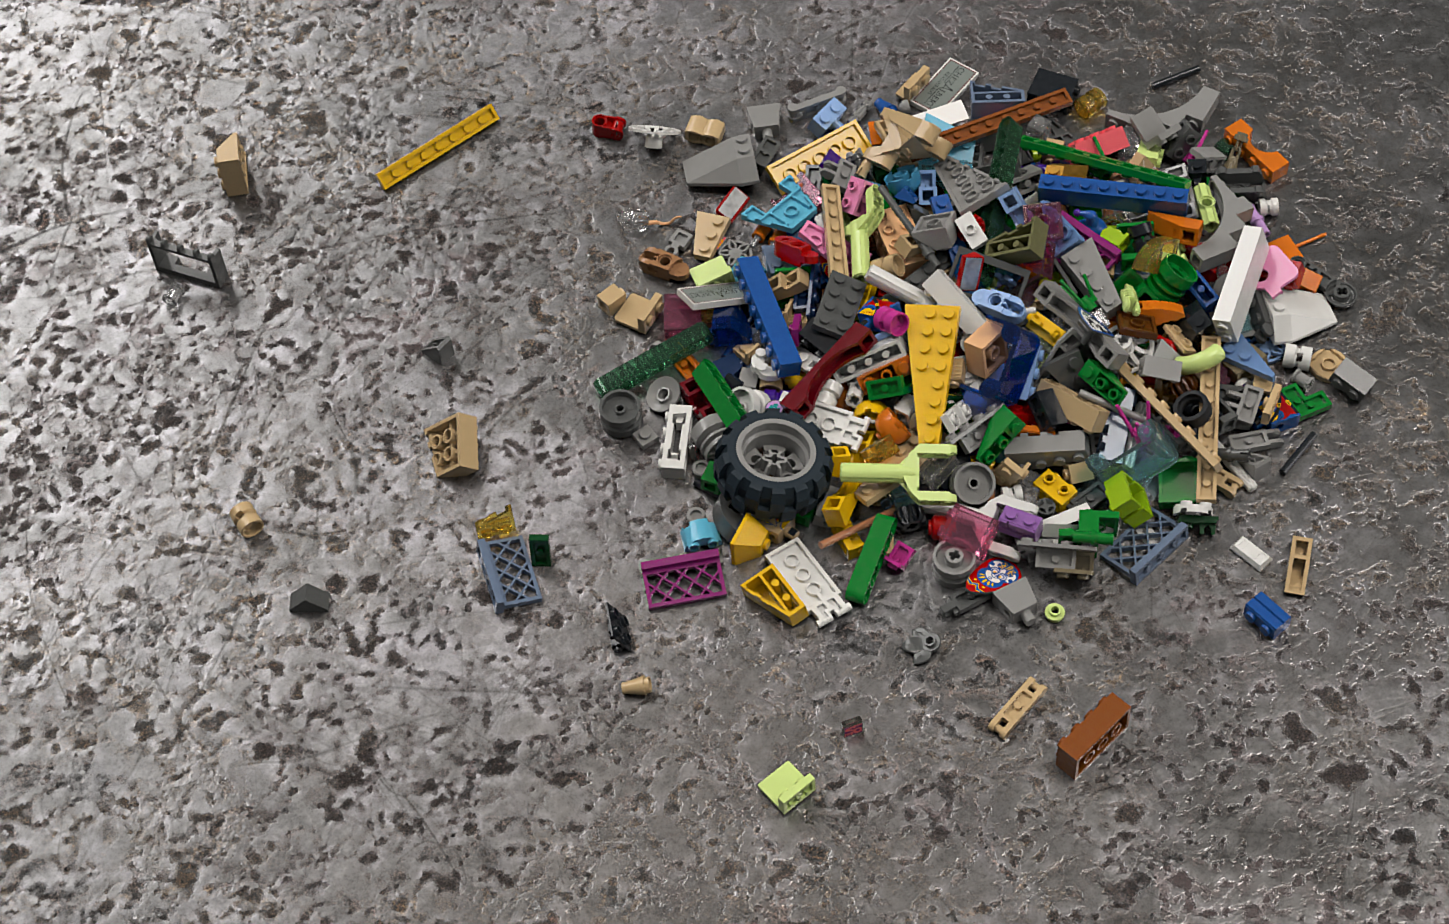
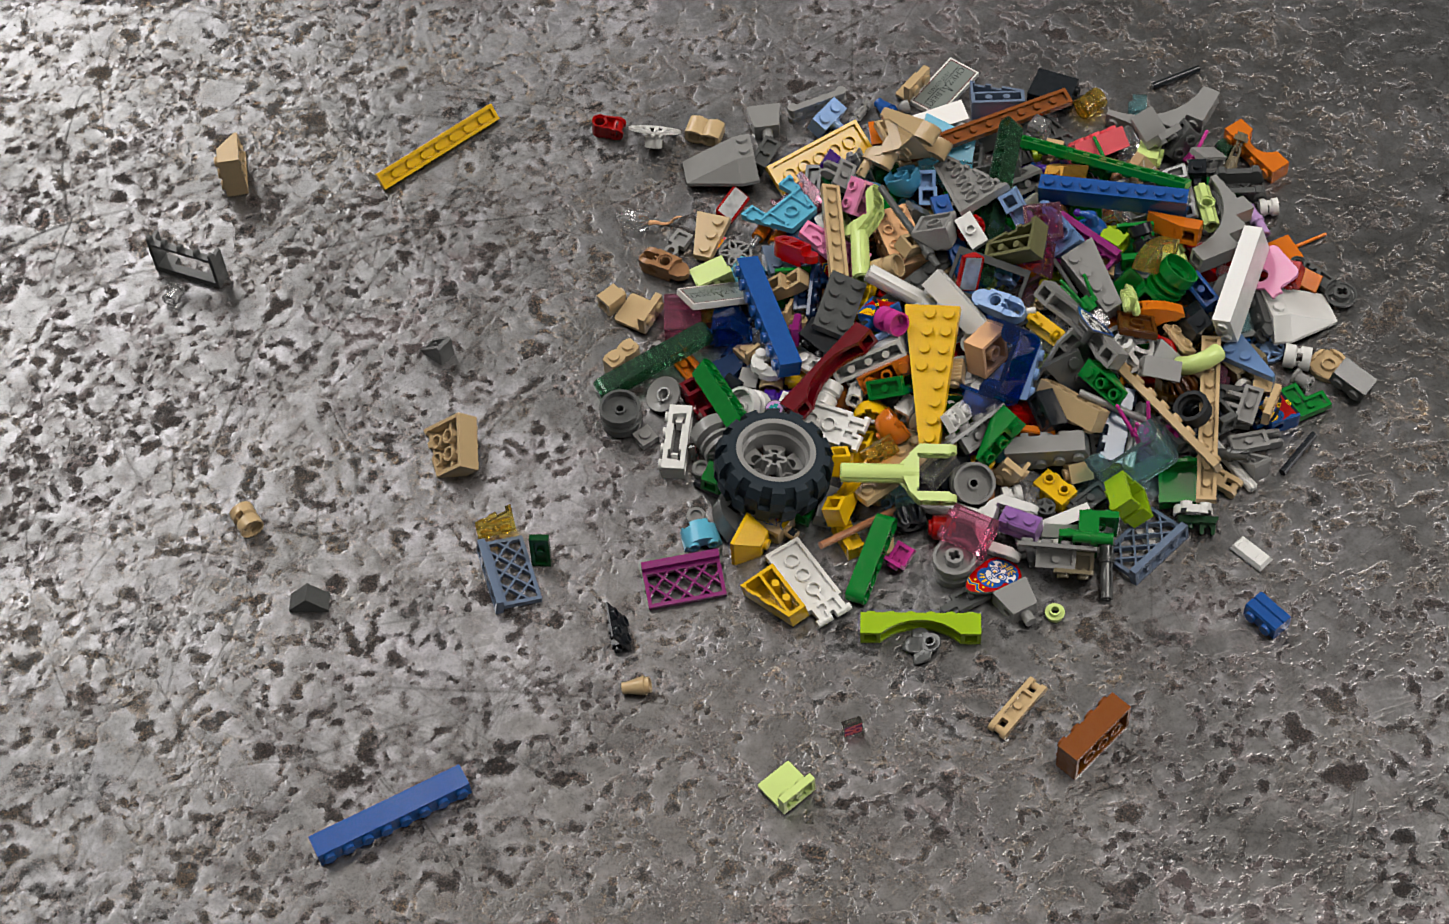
blue slope [894,185,918,204] -> none
tan slope [1284,535,1313,596] -> none
none -> blue brick [308,764,472,866]
none -> tan brick [603,338,641,380]
none -> lime arch [860,611,981,644]
none -> dark grey pin [1098,541,1116,601]
none -> clear light blue brick [1128,94,1147,115]

